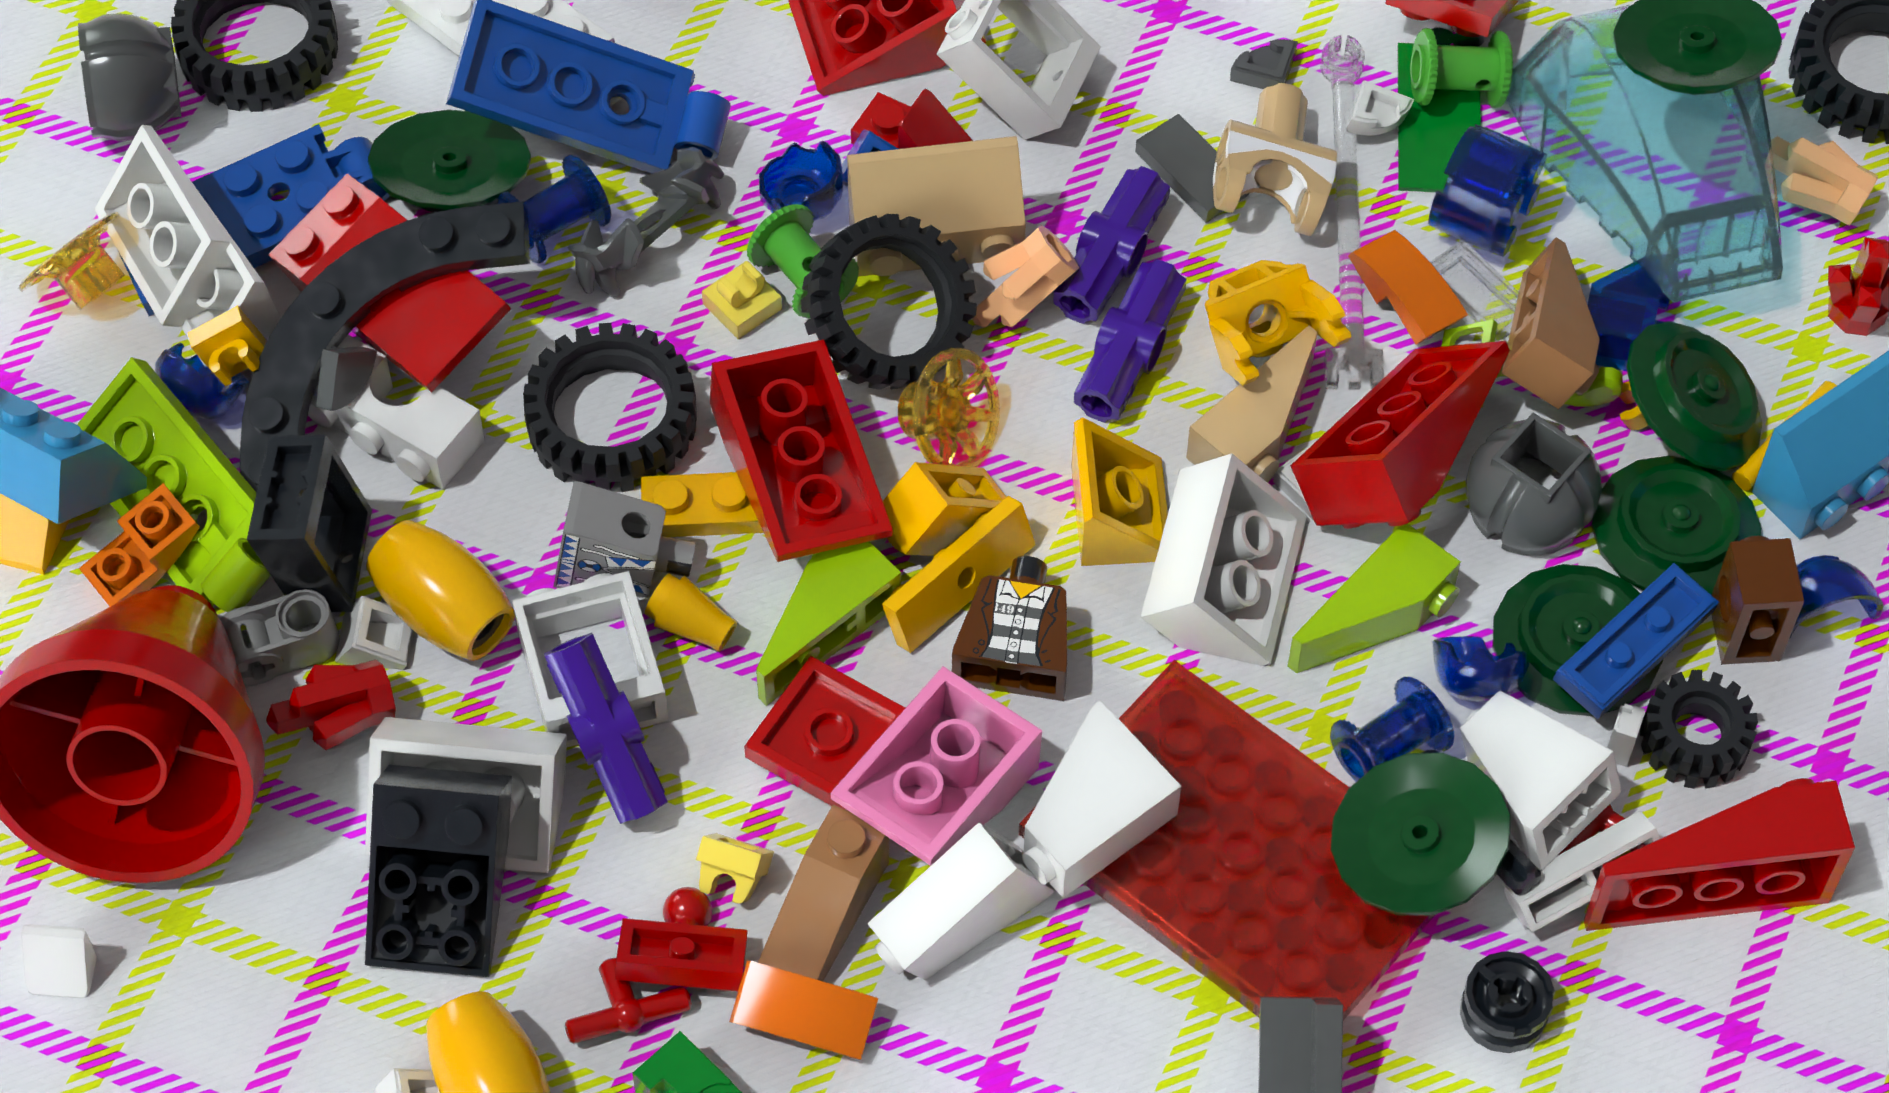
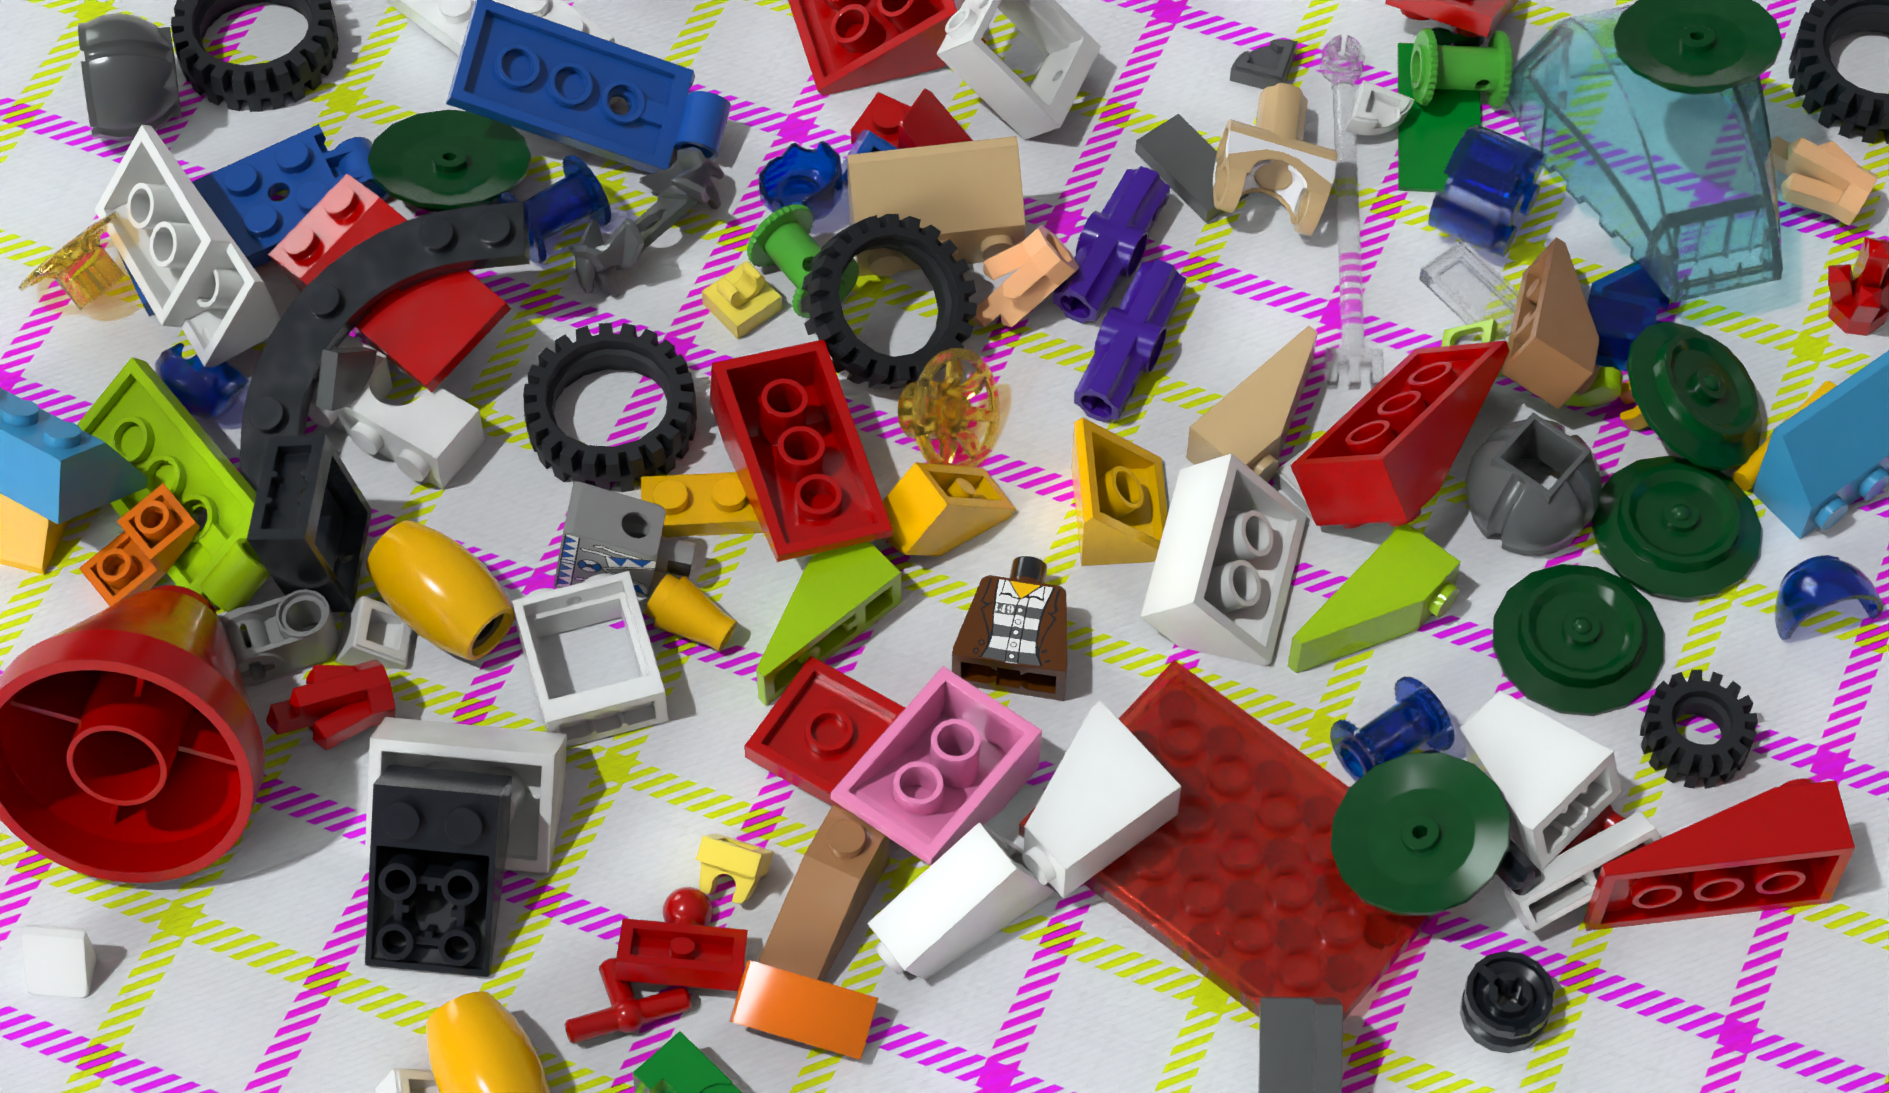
yellow tile [187,305,267,386] -> none
dark purple piece [544,632,668,824] -> none
yellow tile [882,496,1036,653] -> none
yellow piece [1205,260,1352,385] -> none
orange slope [1348,230,1468,345] -> none
clear blue hair [1432,636,1529,702] -> none
blue tile [1553,563,1719,719] -> none
white tile [1607,703,1646,767] -> none
reddish brown brick [1711,536,1804,665] -> none

